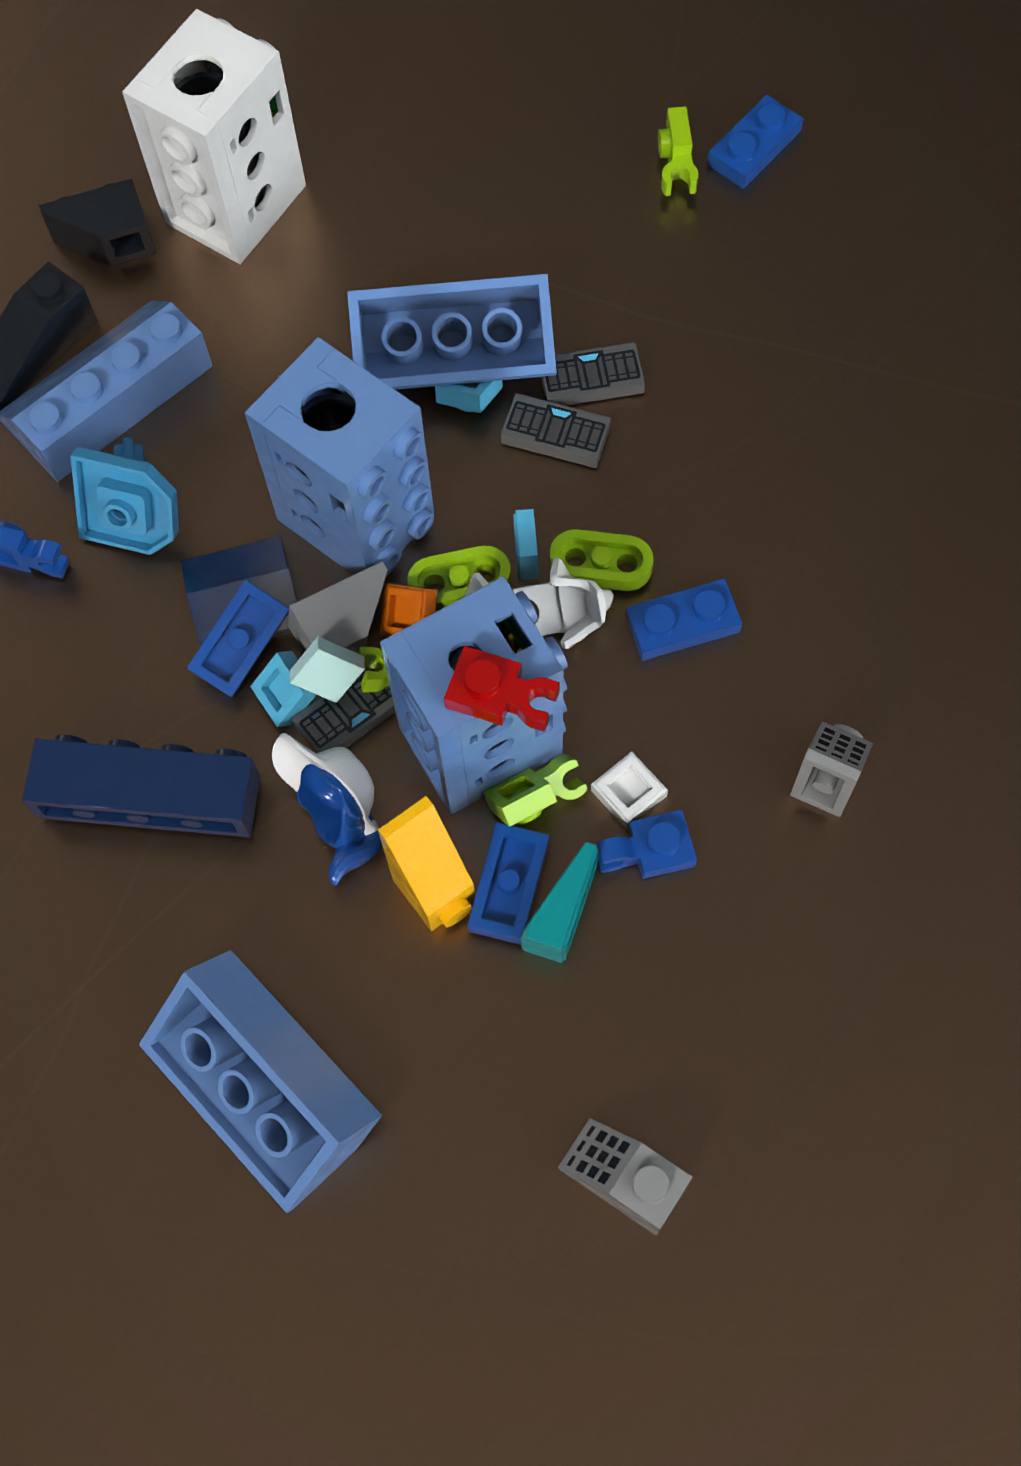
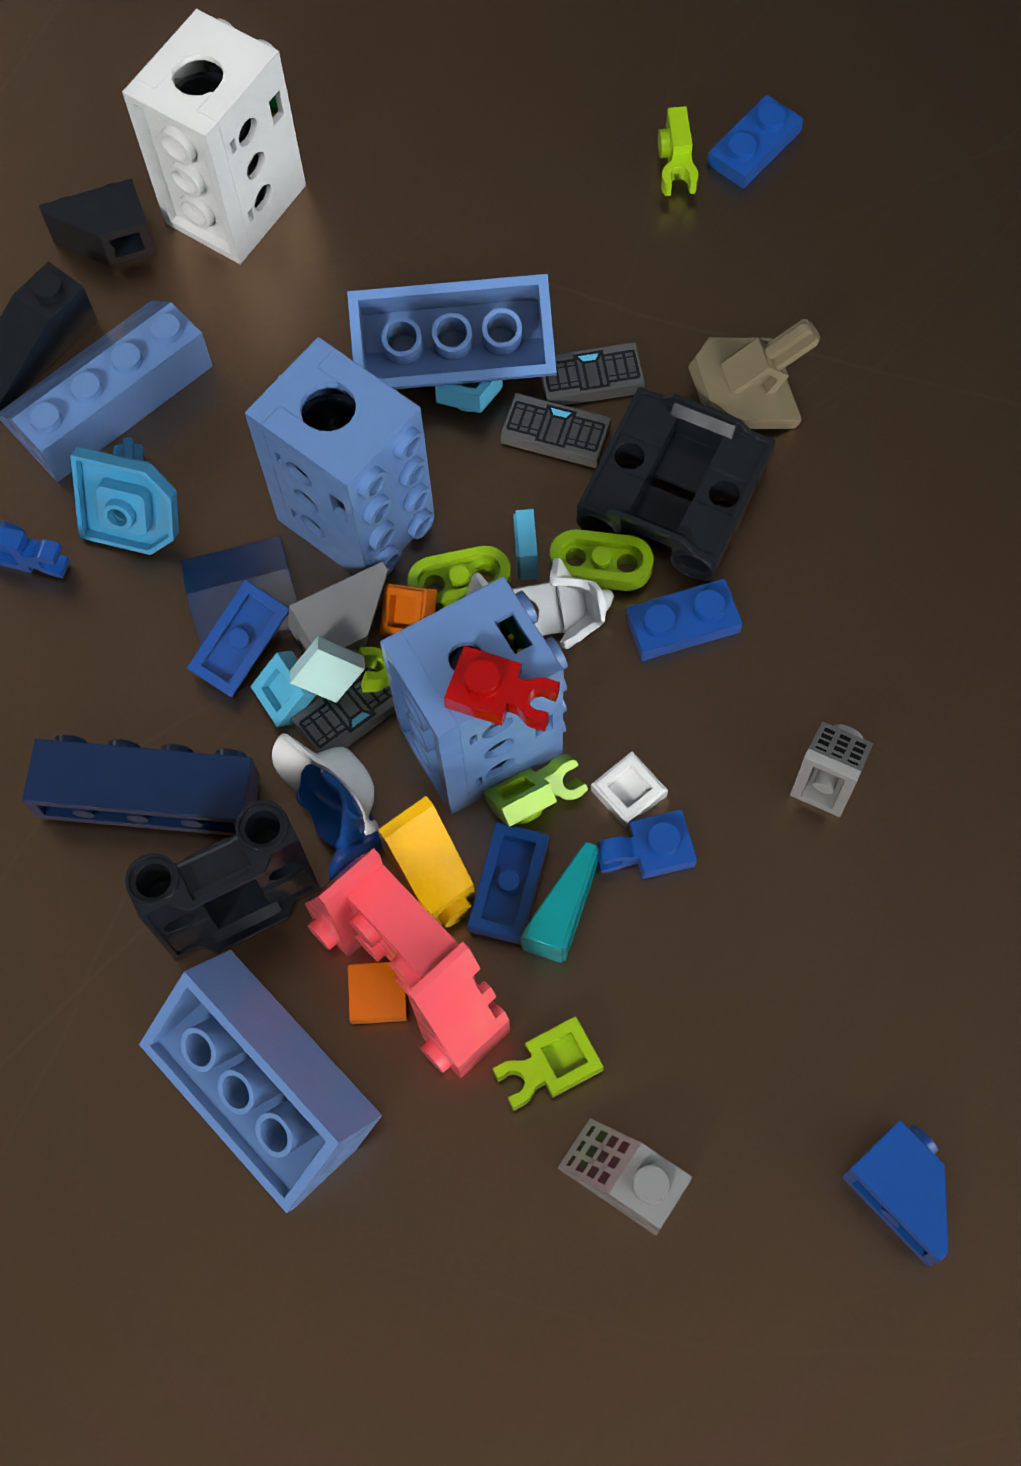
none -> black piece [125,800,320,960]
none -> coral wedge [305,848,511,1078]
none -> orange tile [348,962,408,1025]
none -> lime plate [492,1016,604,1111]
none -> black piece [576,387,776,581]
none -> dark tan piece [688,319,821,429]
none -> blue slope [842,1120,948,1267]

